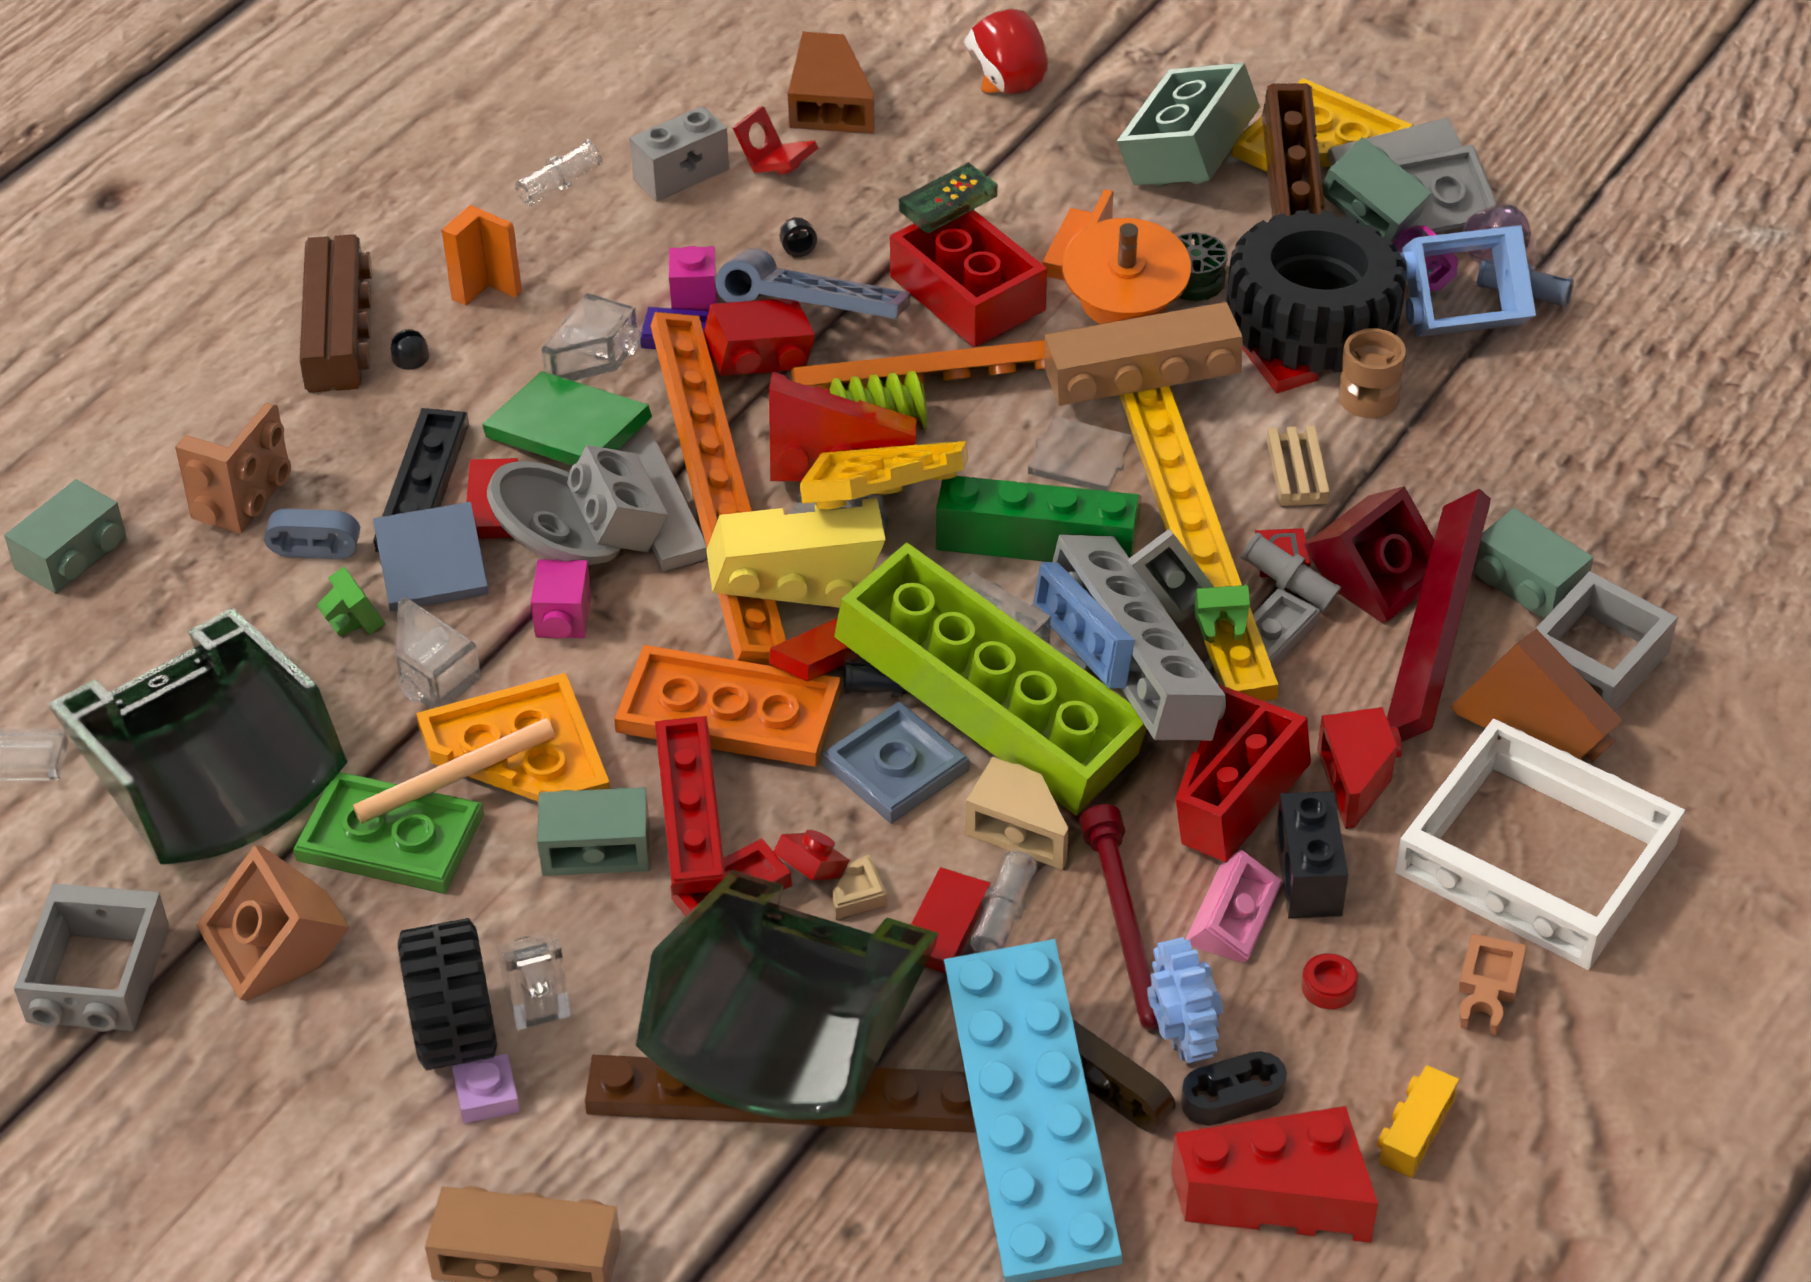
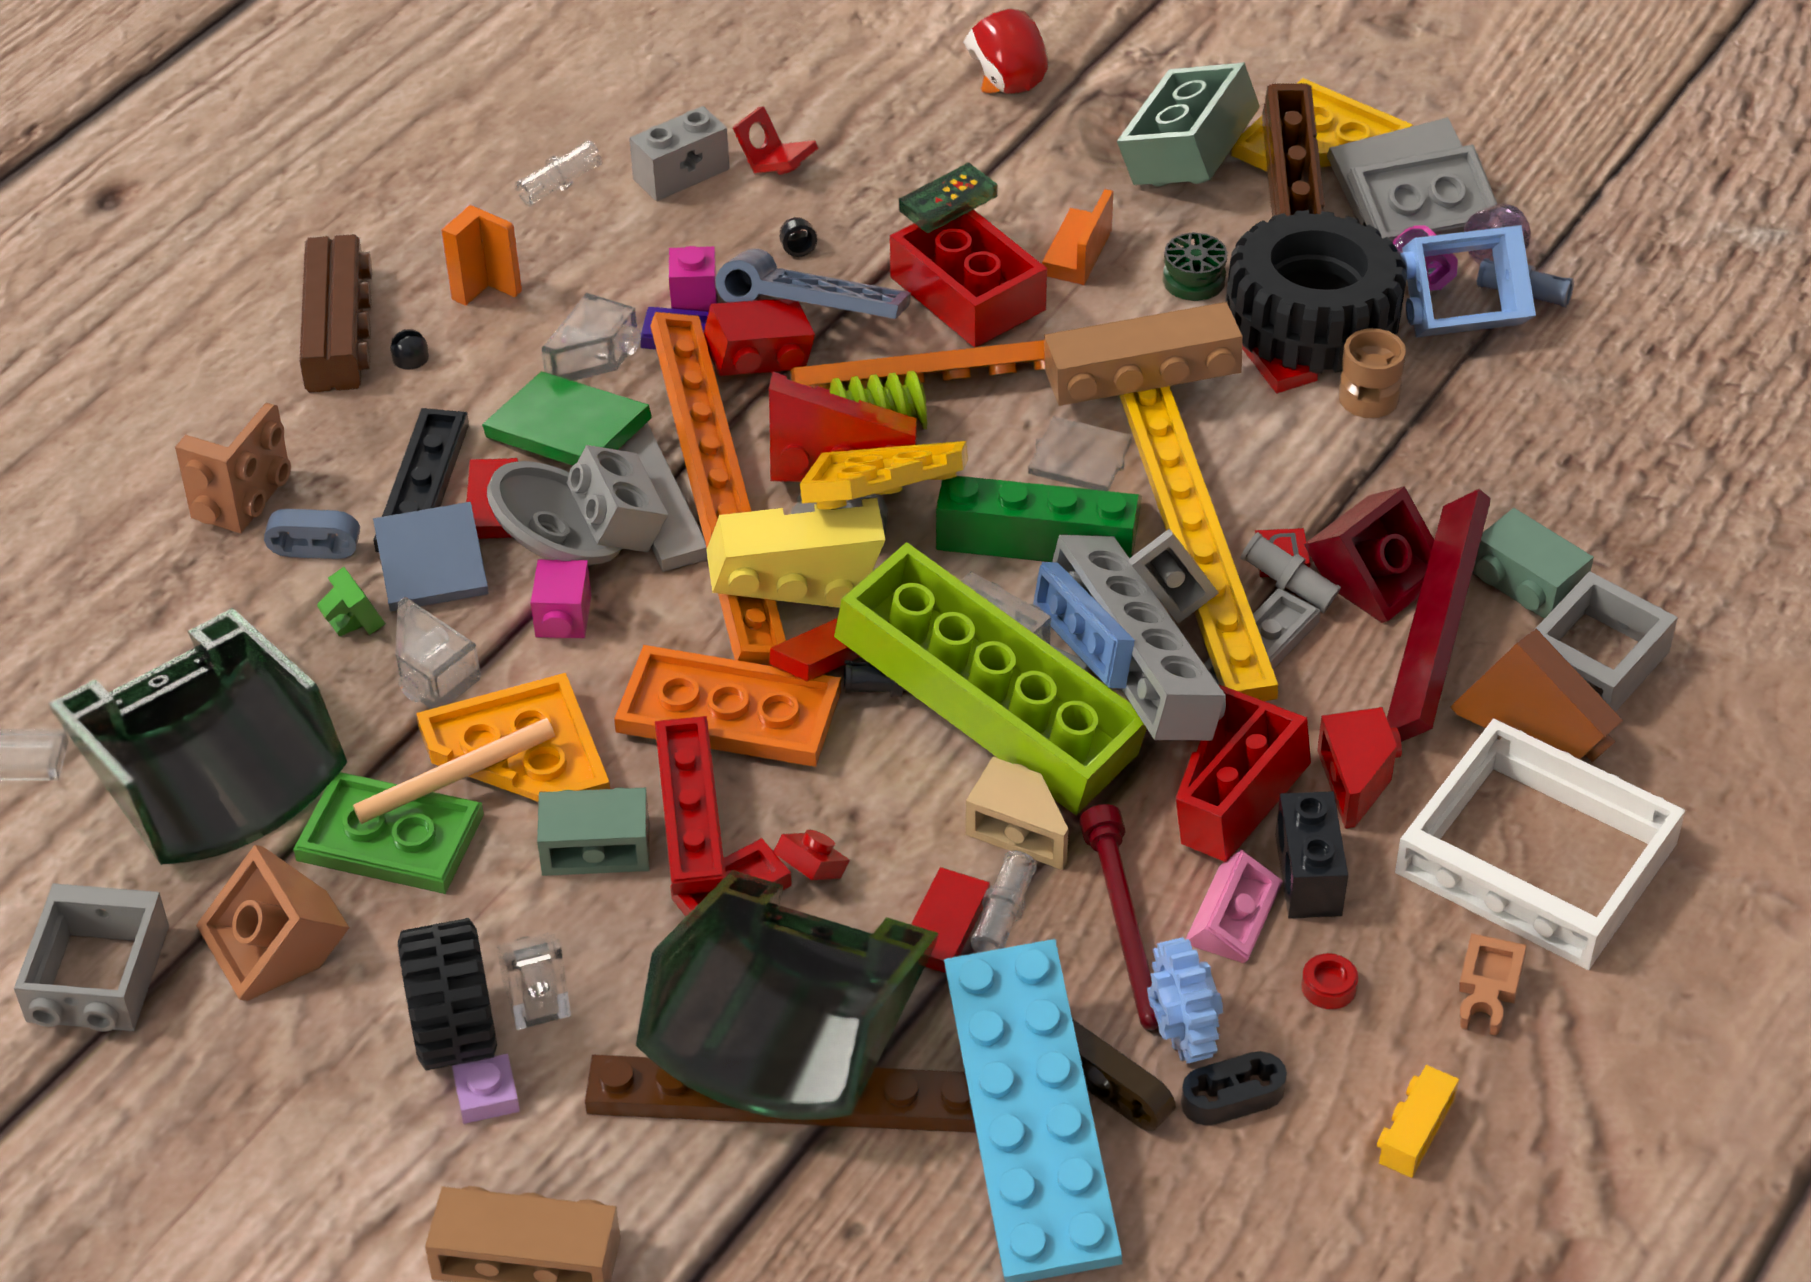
sand green brick [4,479,127,594] -> none
dark orange slope [787,32,875,134] -> none
sand blue tile [822,701,969,824] -> none
tan tile [833,855,887,920] -> none
orange piece [1062,218,1191,324] -> none
red wedge [1171,1106,1378,1243] -> none
bright green tile [1194,585,1250,642] -> none
tan tile [1267,425,1330,506] -> none
sand green brick [1323,137,1432,243] -> none

